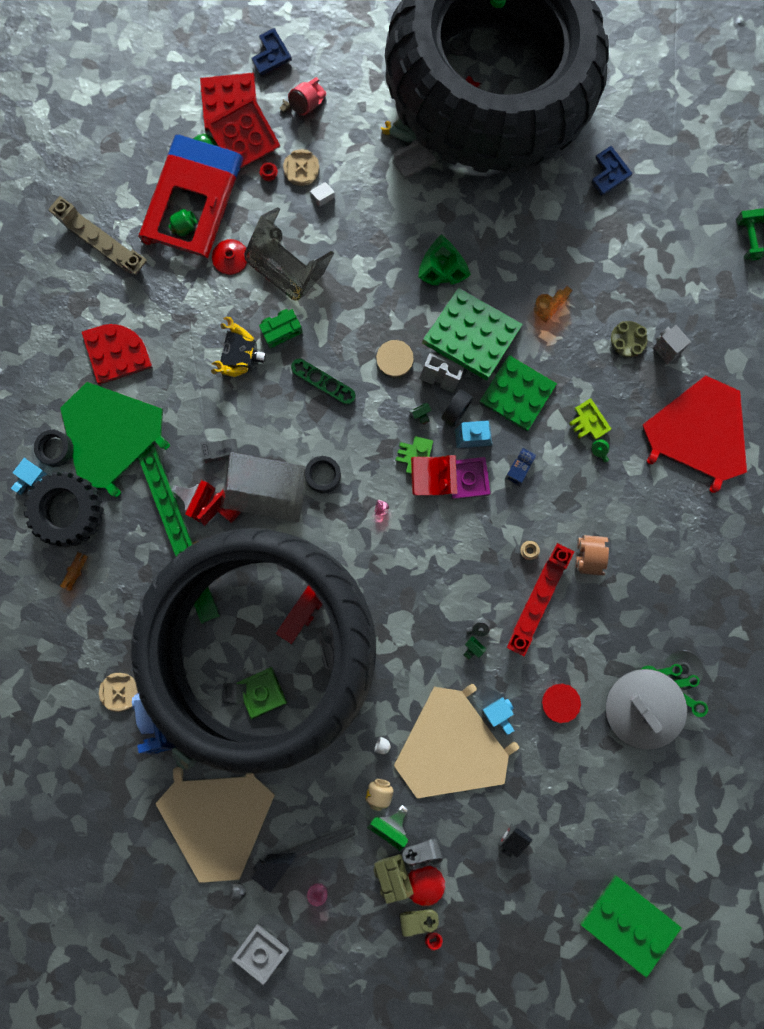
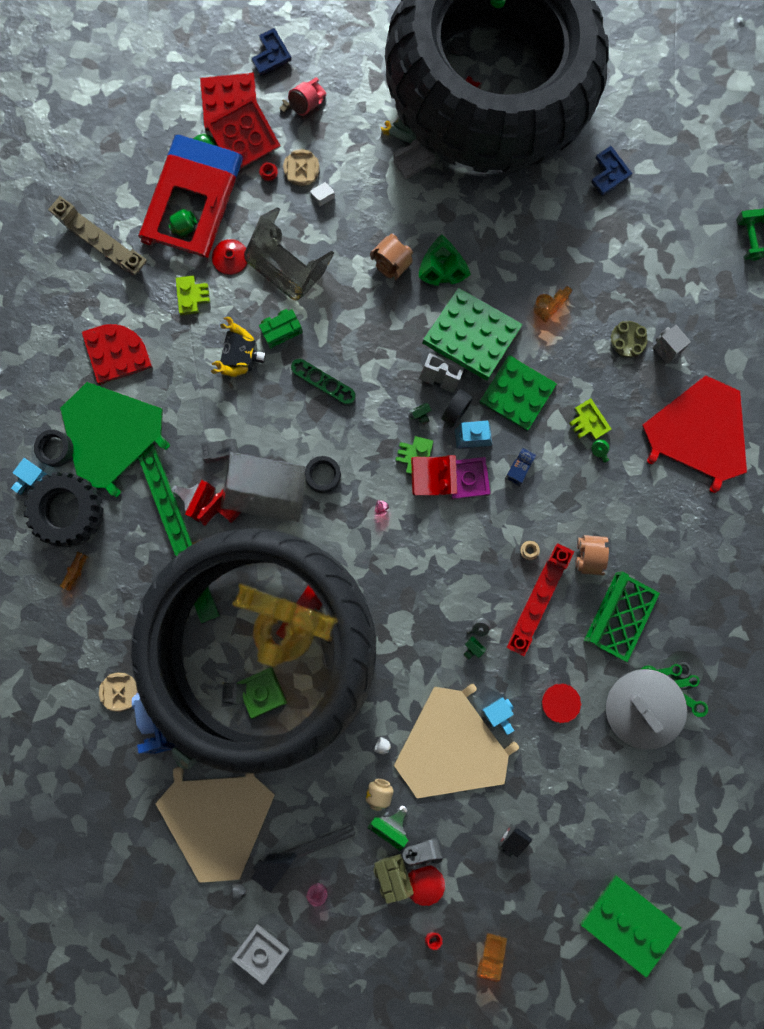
tan tile [376,340,414,378] -> none
olive piece [399,909,439,936] -> none
none -> lime hinge [175,276,210,315]
none -> clear yellow piece [232,584,338,667]
none -> nougat brick [370,234,413,280]
none -> clear orange plate [477,933,507,982]
none -> green fence [583,571,660,662]

